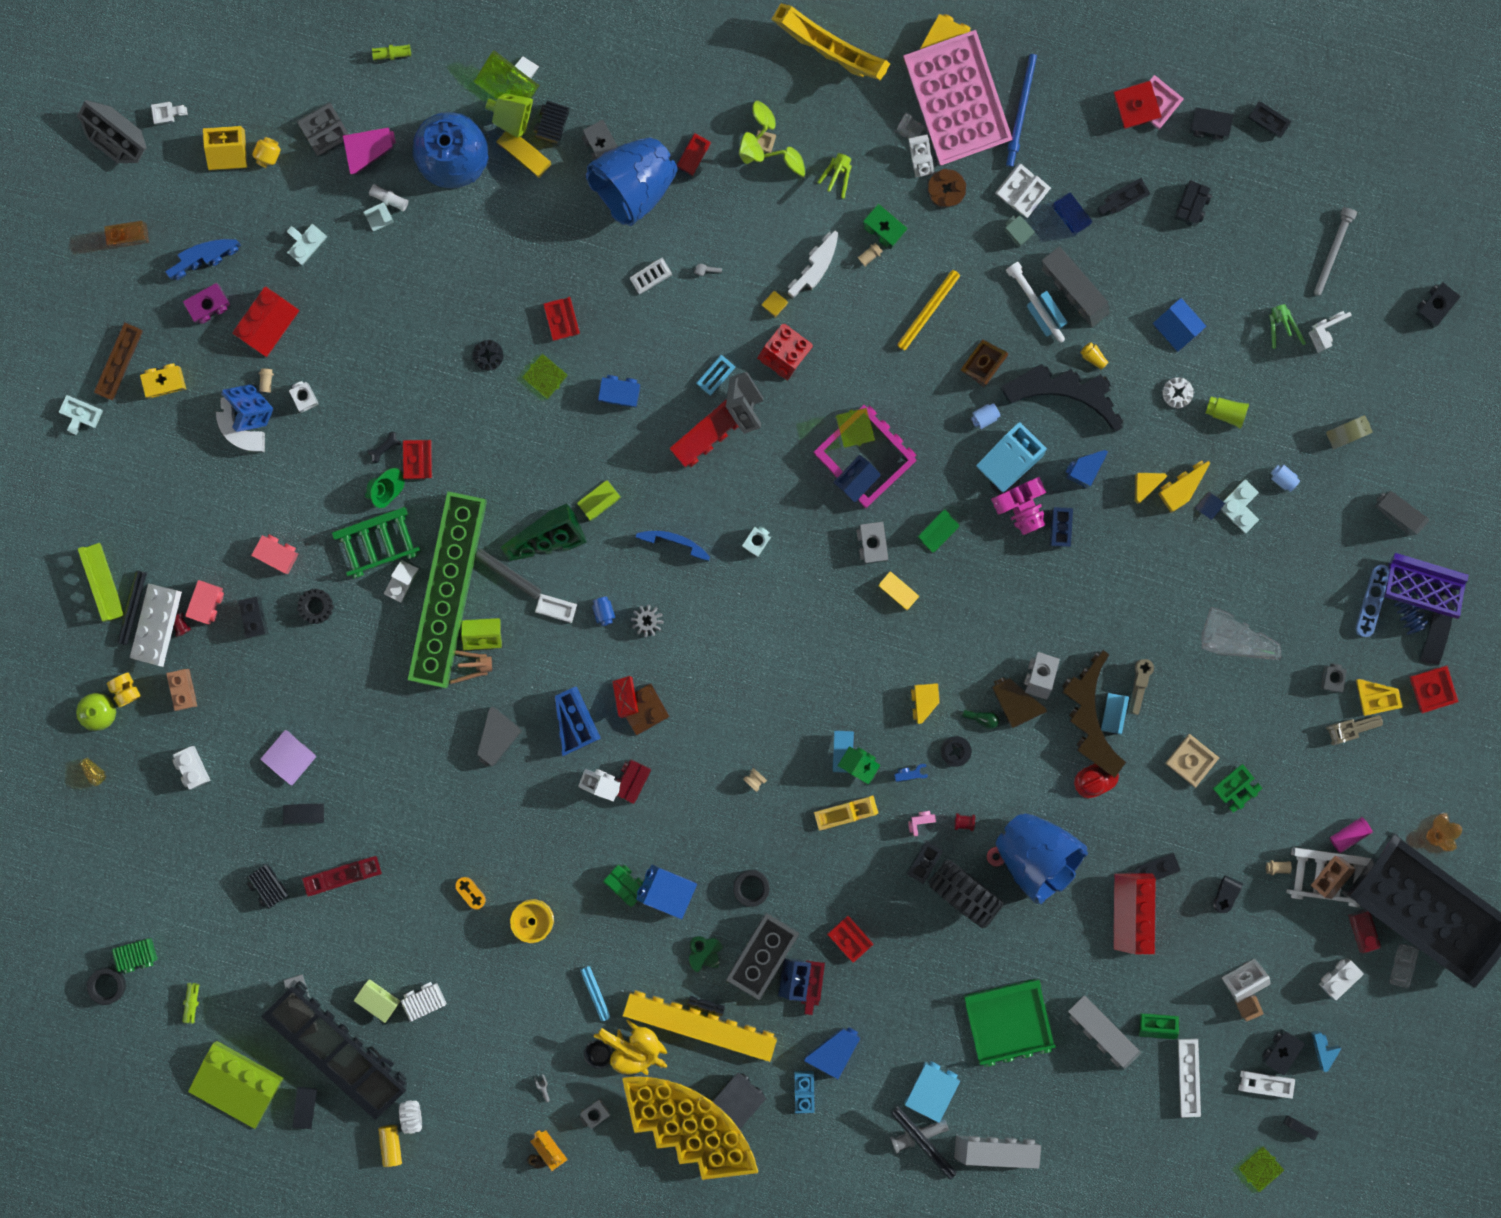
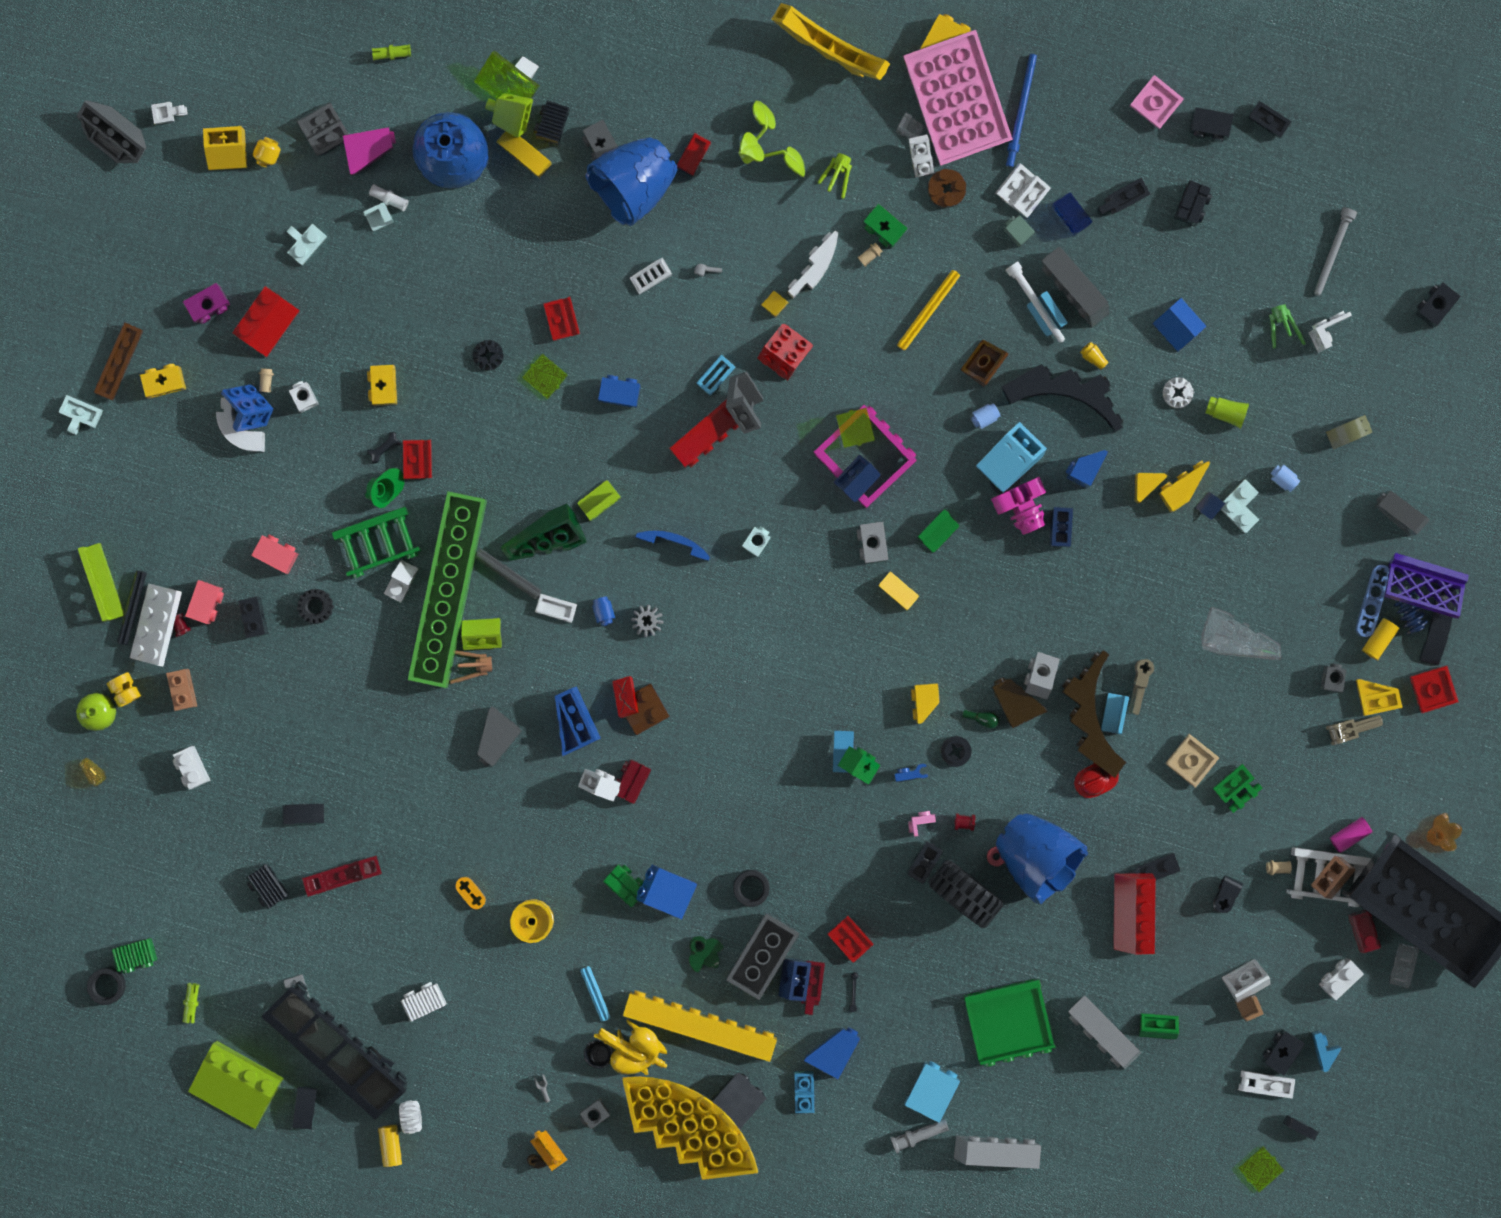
clear orange slope [104,221,149,246] -> none
blue slope [165,239,242,280] -> none
lavender slope [261,730,317,785] -> none
yellowish green hinge [354,979,401,1023] -> none
black axle [687,996,725,1016] -> none
tan wheel [743,768,767,792] -> none
tan tile [756,130,776,153] -> none
yellow slope [814,795,879,831] -> none
black axle [890,1106,957,1180] -> none
red plate [1113,81,1162,129] -> none
white plate [1178,1039,1201,1117] -> none
none -> yellow brick [367,365,397,406]
none -> black hinge [850,972,859,1013]
none -> yellow pin [1362,618,1399,661]

